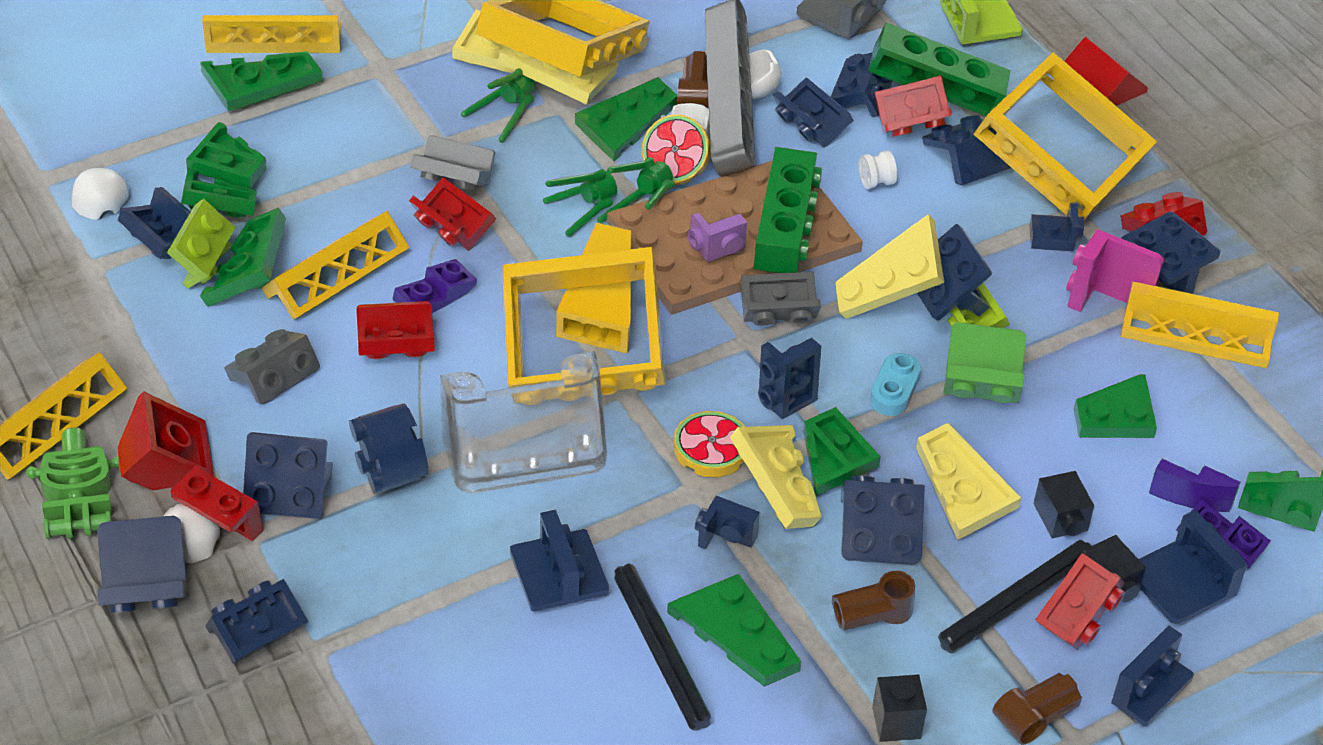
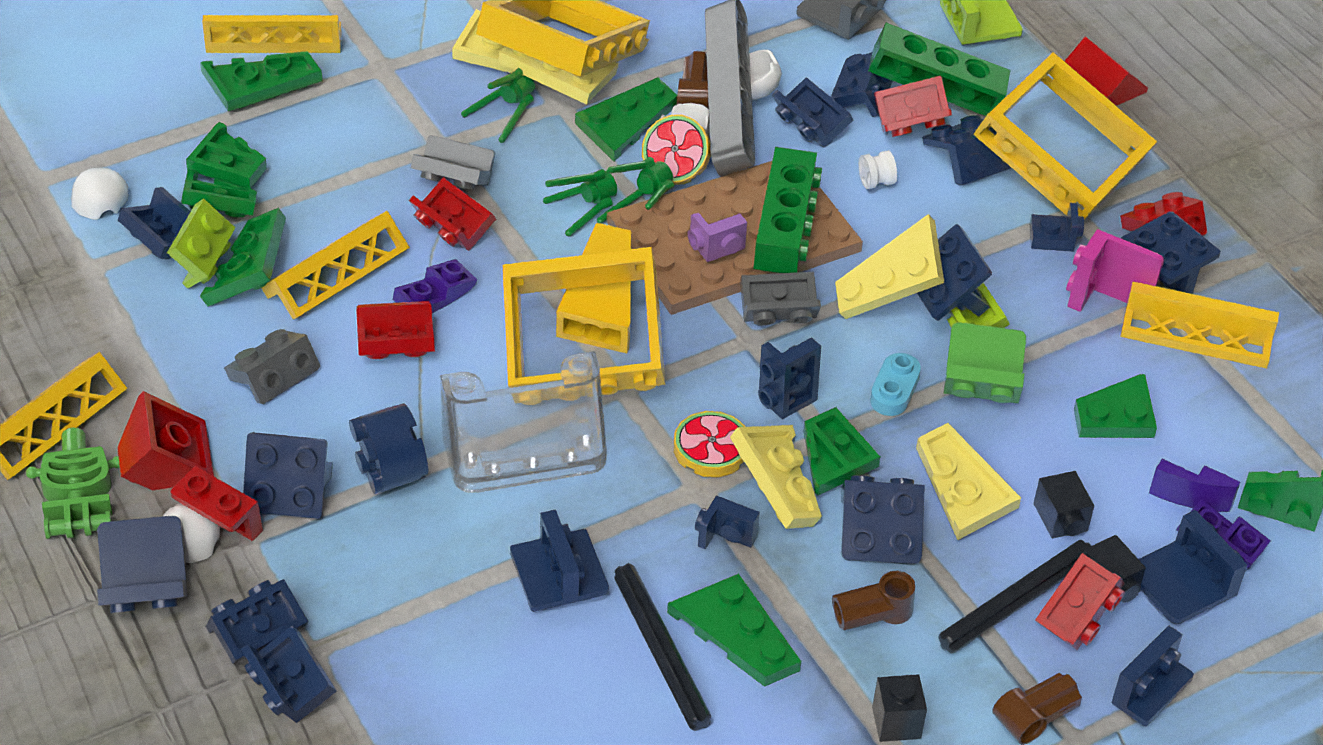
none -> dark blue bracket [241,626,337,723]

